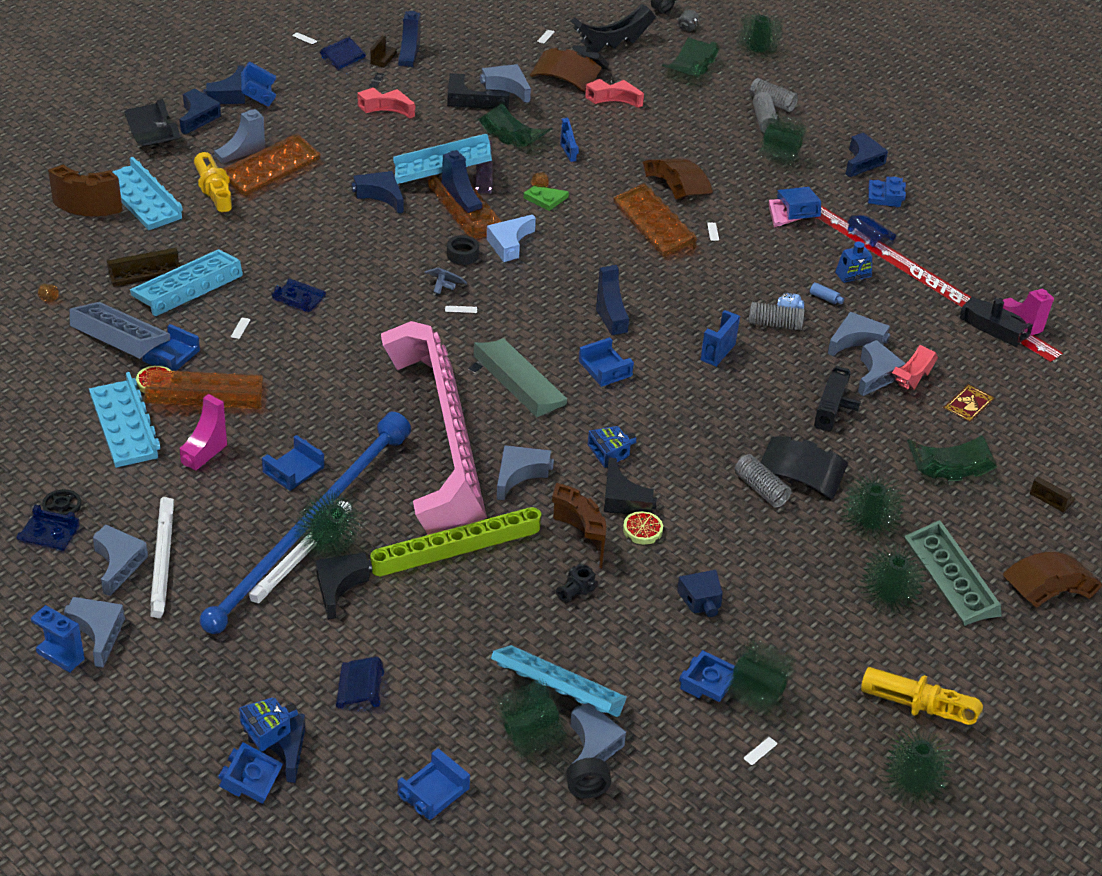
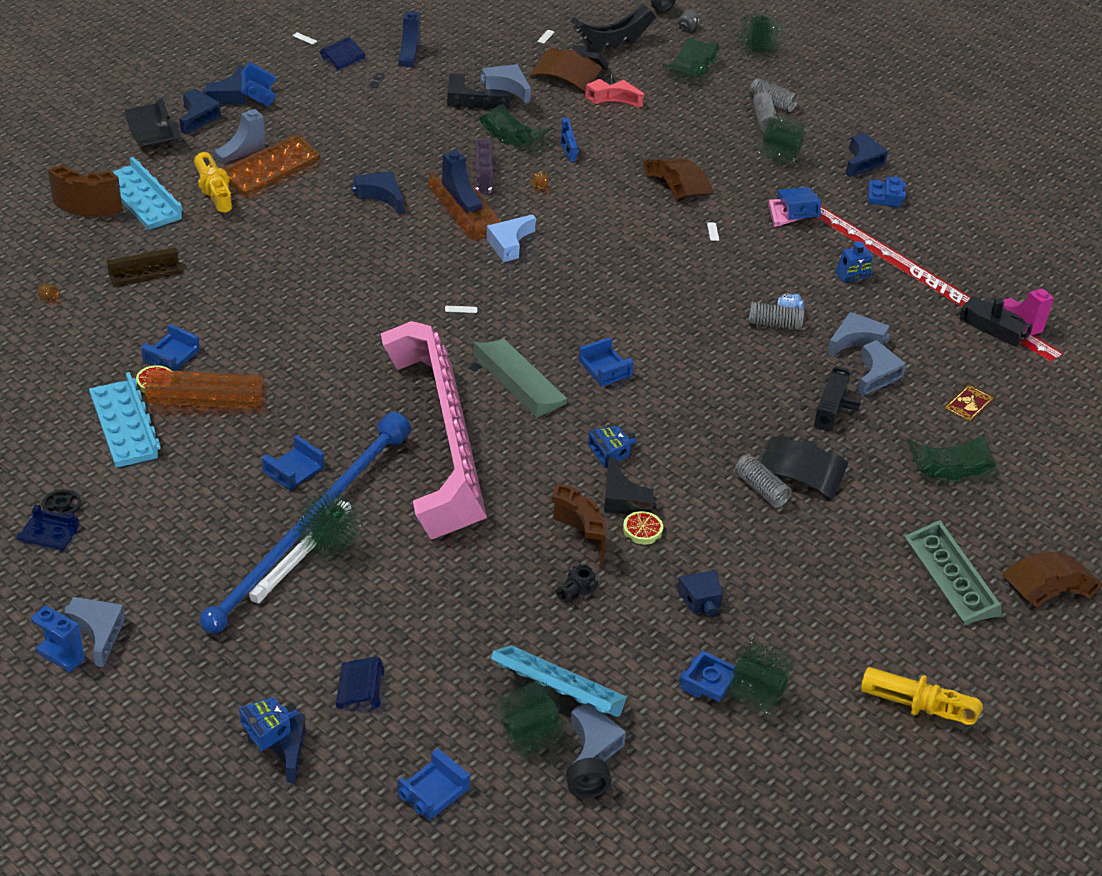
sand blue arch [70,302,170,358] -> none
sand blue arch [93,524,148,596] -> none
medium azure bracket [130,249,243,316] -> none
white piece [150,497,174,619] -> none
dark pink arch [179,394,227,471] -> none
blue plate [218,742,283,804] -> none
white sticker [231,318,250,339] -> none
clear blue piece [272,278,326,312] -> none
black arch [315,552,372,620] -> none
coral arch [358,87,416,119] -> none
dark brown panel [370,35,397,68] -> none
lime beam [370,507,541,576] -> none
medium azure bracket [393,134,492,184] -> none
sand blue shield [424,268,467,294] -> none
black tyre [447,235,479,265] -> none
sand blue arch [497,445,554,500] -> none
bright green wing [524,186,569,211] -> none
dark blue arch [596,265,629,335] -> none
clear orange bracket [613,183,697,257] -> none
blue panel [700,310,740,367] -> none
white sticker [744,737,777,765] -> none
medium blue cylinder [810,282,844,305] -> none
clear green piece [841,470,906,542] -> none
clear blue piece [847,215,897,247] -> none
clear green piece [858,541,929,616] -> none
clear green piece [880,725,957,809] -> none
coral arch [892,345,938,390] -> none
dark brown panel [1030,476,1075,513] -> none

